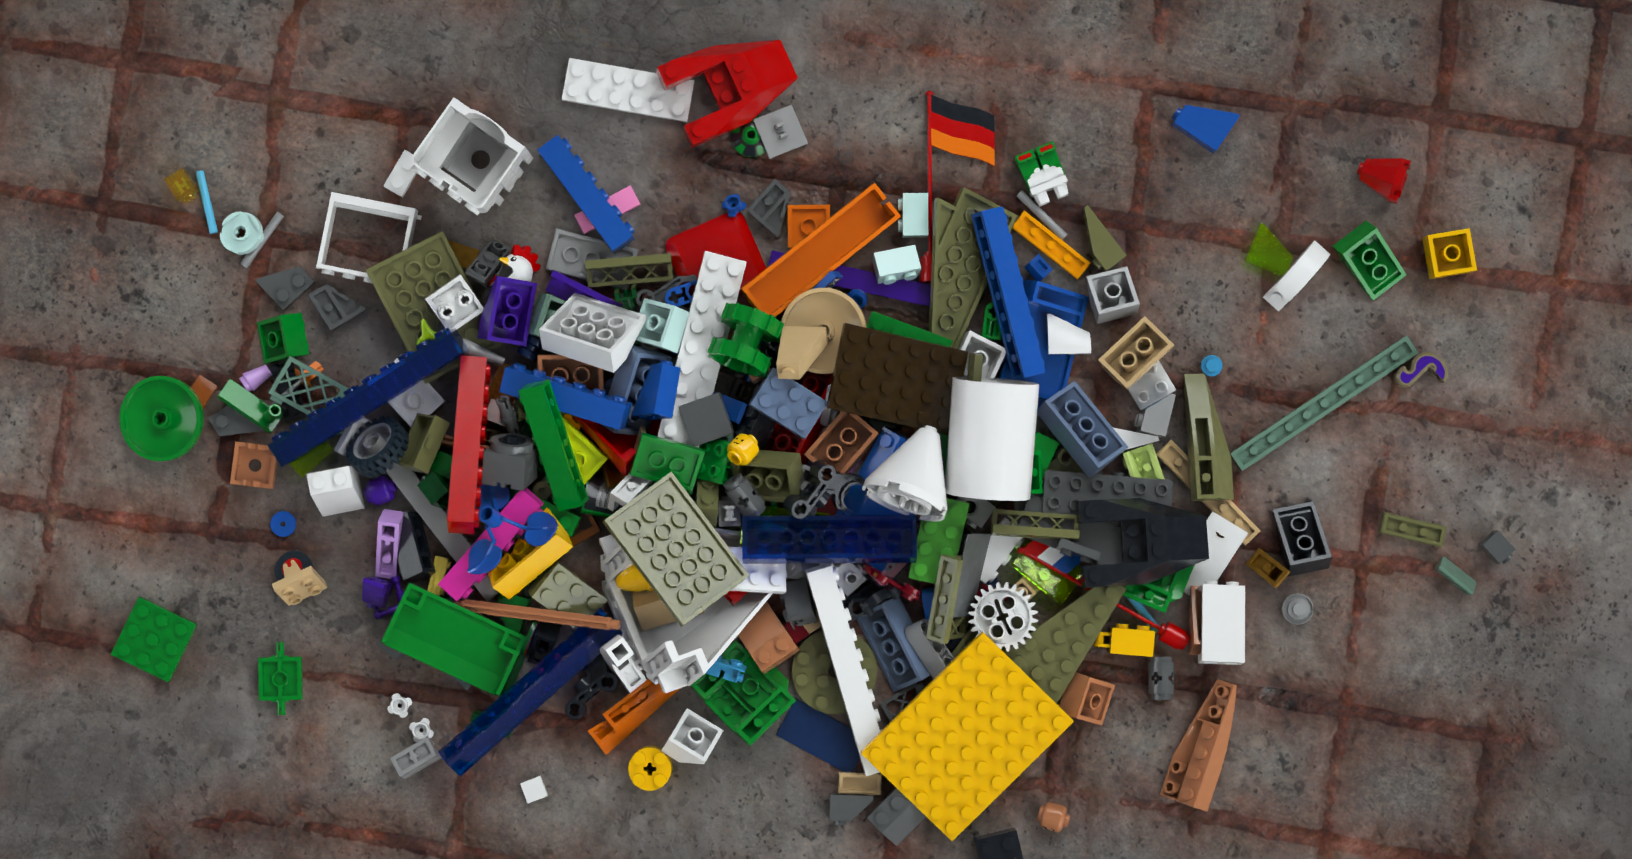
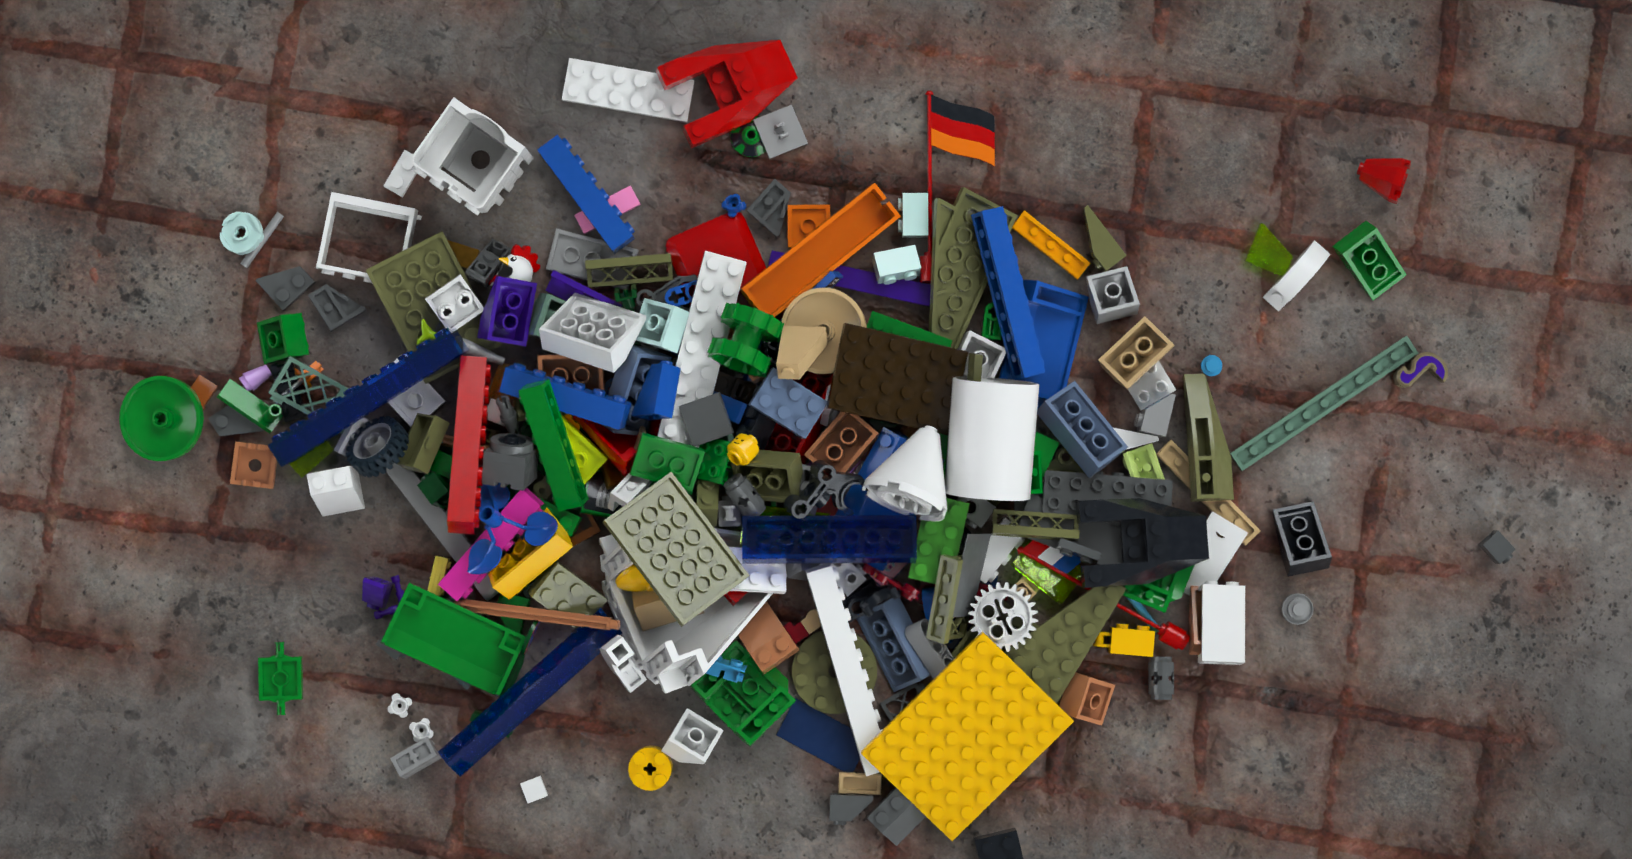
green plate [111,597,198,682] -> none
clear yellow brick [164,168,200,203] -> none
medium azure bar [195,170,218,234] -> none
blue wheel [270,511,296,537] -> none
tan plate [272,550,327,606] -> none
dark purple head [364,475,397,506] -> none
lavender slope [375,509,404,579] -> none
black slope [398,511,436,581] -> none
dark blue wheel [517,334,542,362] -> none
black slope [527,622,562,668] -> none
black piece [561,630,620,720] -> none
orange wedge [588,679,680,755] -> none
dark grey hinge [780,577,818,630] -> none
blue plate [847,289,867,309] -> none
hips [1014,141,1068,207] -> none
light grey bar [1017,190,1068,240] -> none
blue plate [1024,254,1053,281] -> none
nougat head [1037,802,1070,833] -> none
white slope [1047,314,1091,355] -> none
nougat wedge [1160,679,1237,811] -> none
blue slope [1172,105,1240,153] -> none
pearl gold slope [1246,548,1290,589] -> none
olive tile [1378,512,1447,547] -> none
yellow brick [1422,228,1477,279] -> none
sand green slope [1434,556,1476,595] -> none

